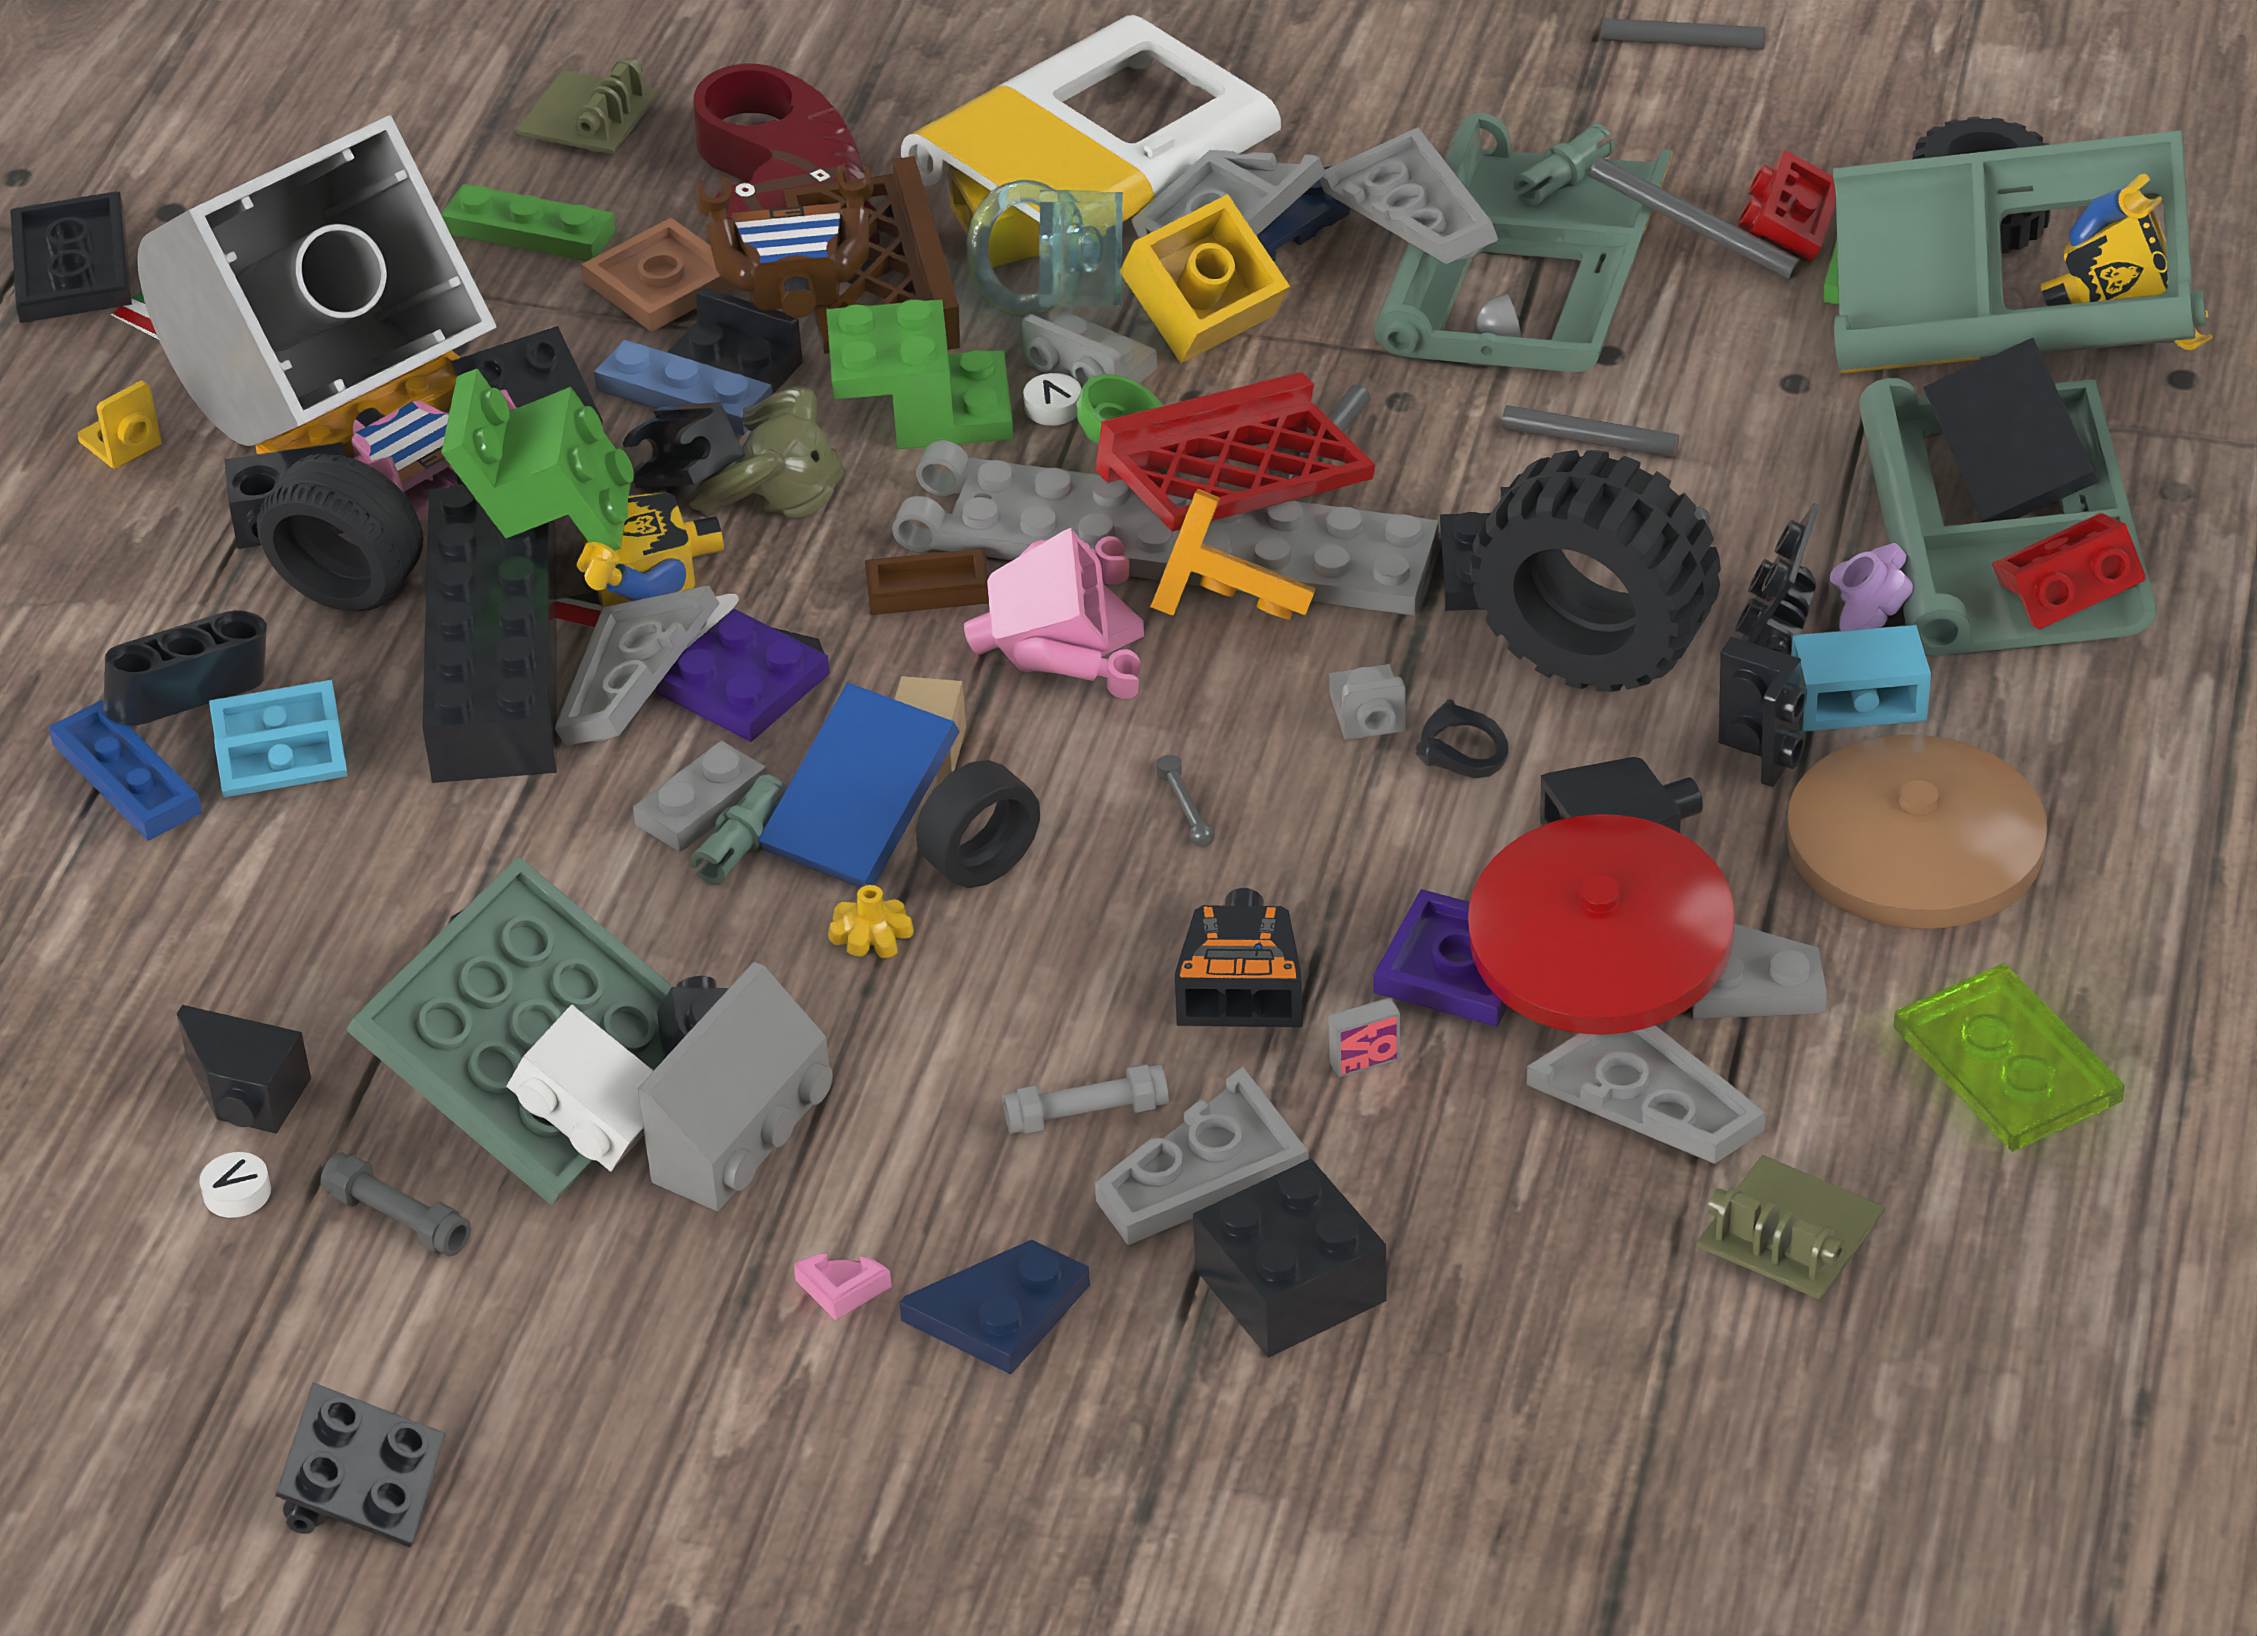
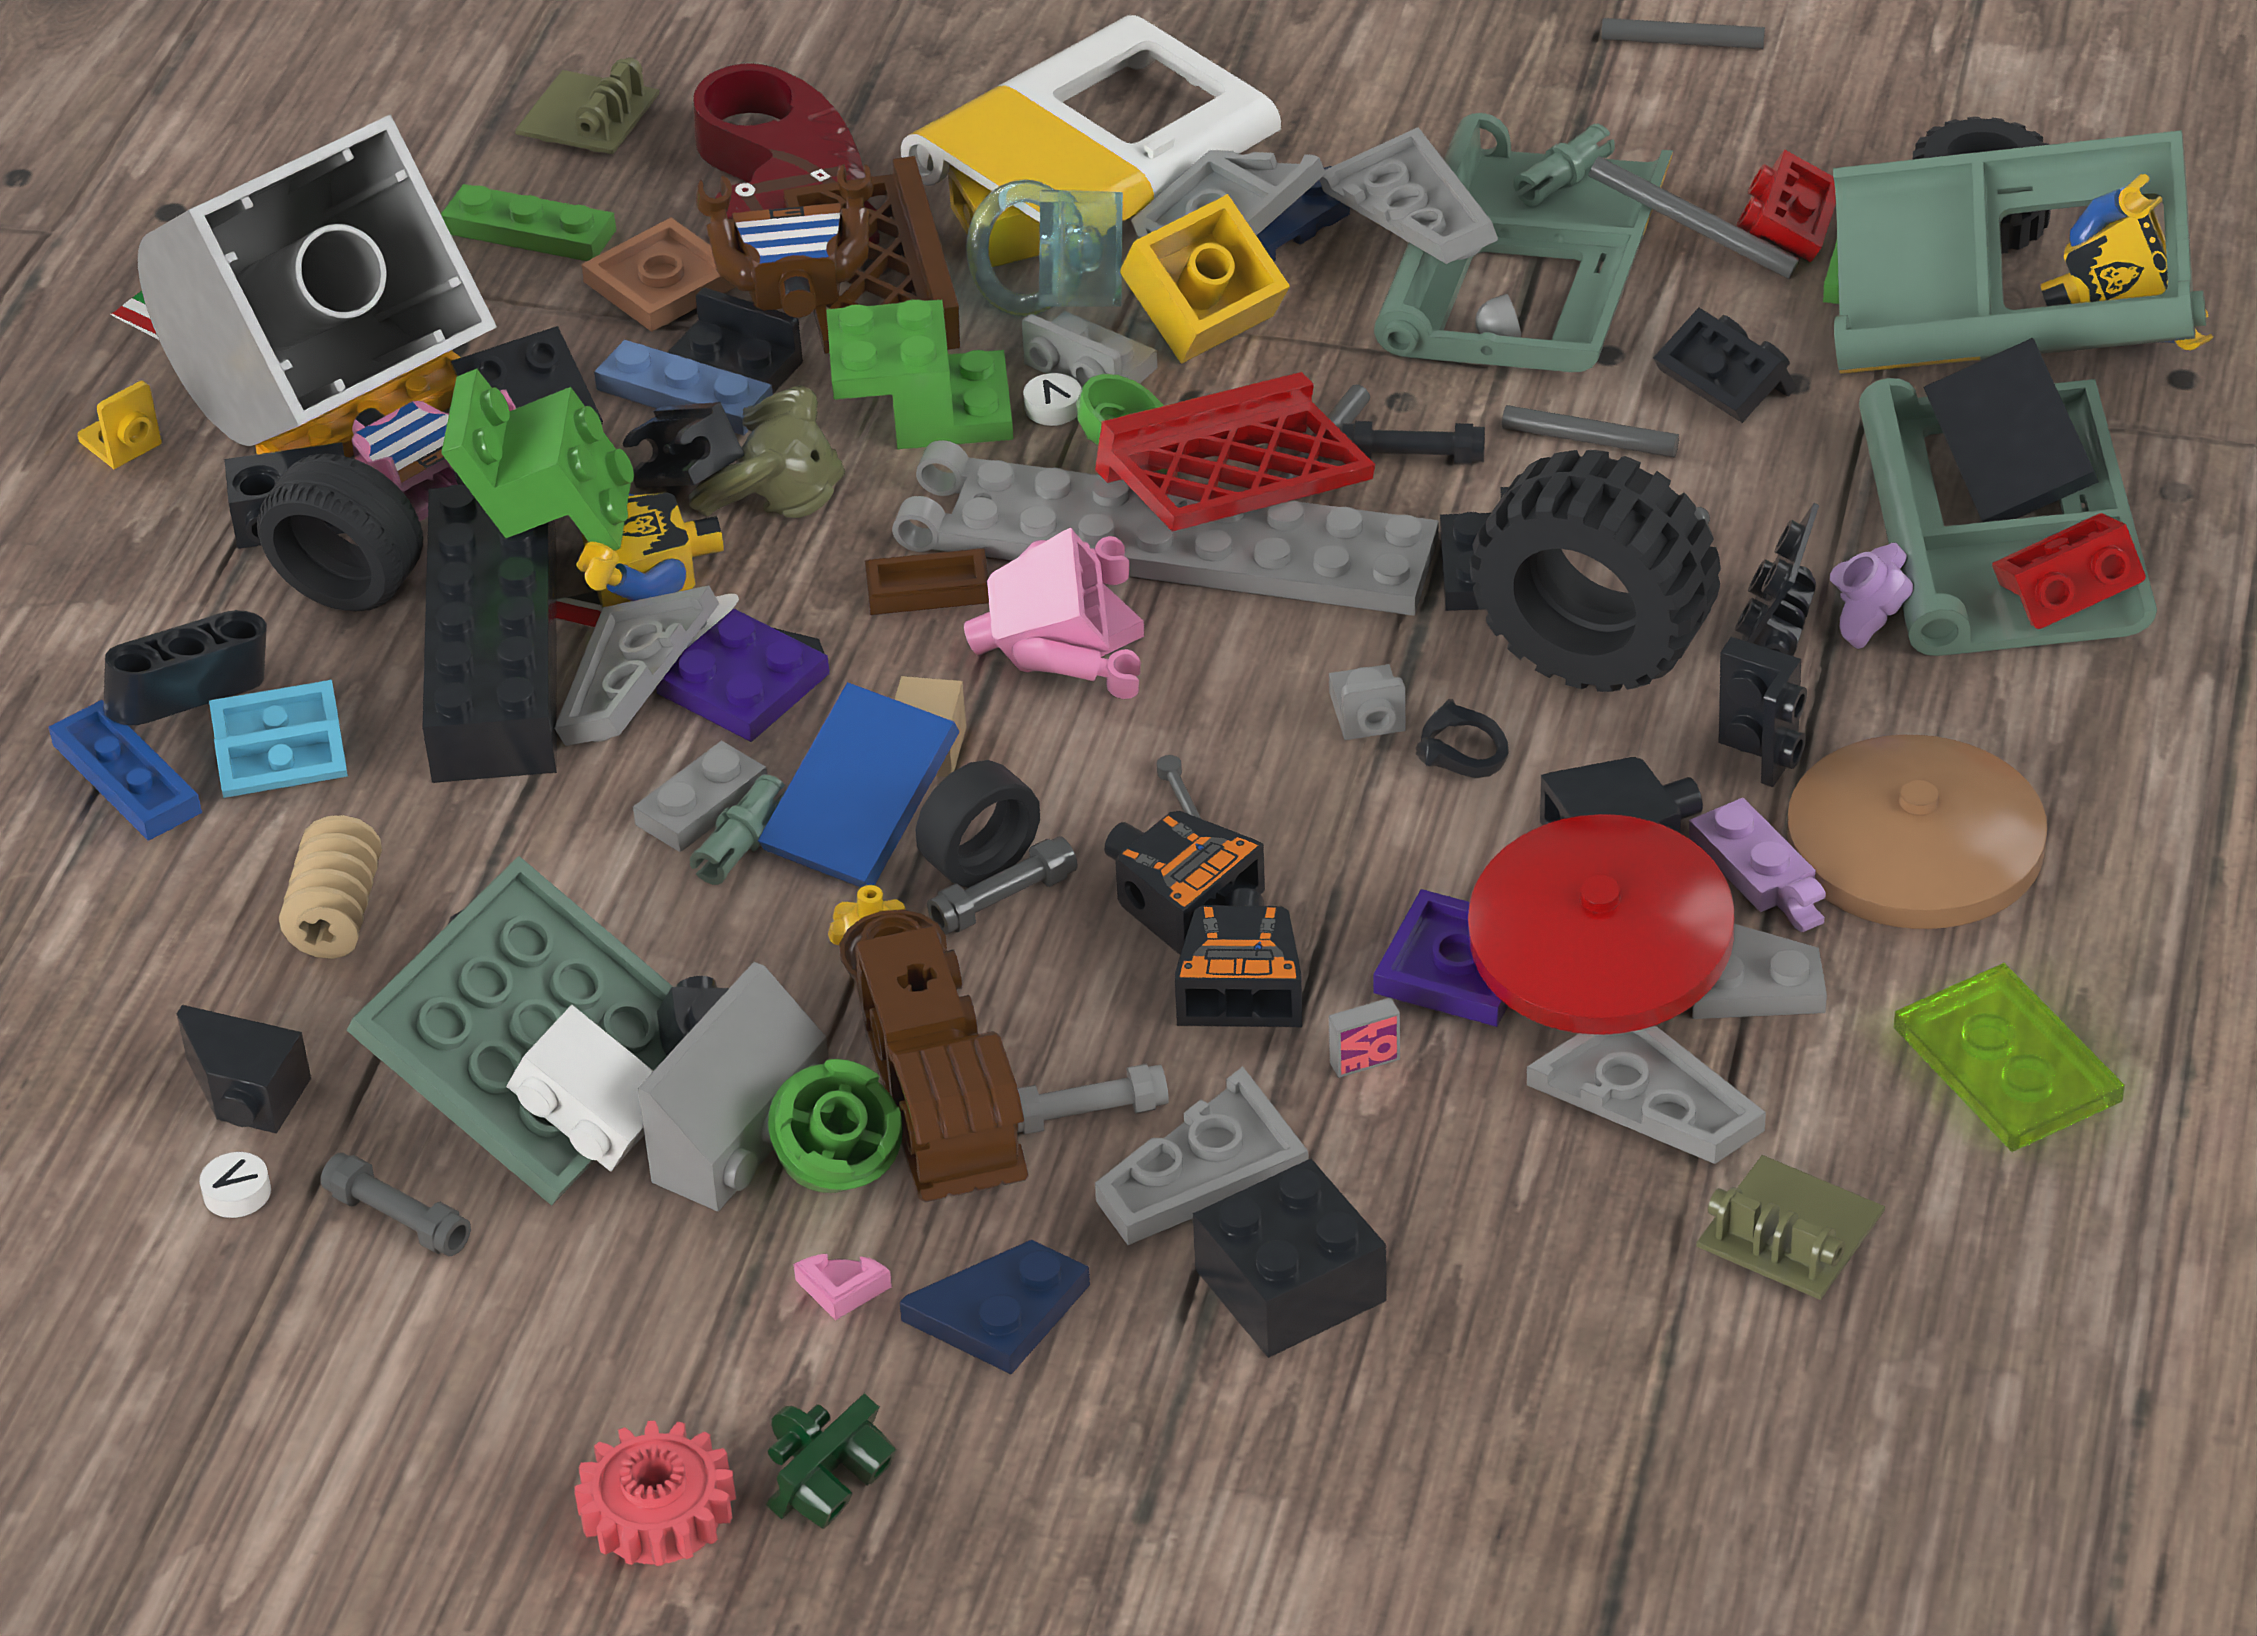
black tile [10,191,132,323] -> none
hinge [275,1382,446,1547] -> none
light orange bracket [1150,489,1315,620] -> none
medium azure brick [1791,625,1931,732] -> none
none -> tan piece [279,815,382,959]
none -> coral gear [574,1421,736,1566]
none -> dark green hips [766,1393,897,1529]
none -> bright green cone [768,1059,902,1193]
none -> reddish brown brick [839,909,1029,1203]
none -> dark grey bar [927,836,1078,935]
none -> torso [1104,811,1265,955]
none -> black bar [1342,421,1485,465]
none -> black bracket [1653,307,1797,423]
none -> lavender plate [1689,798,1826,932]

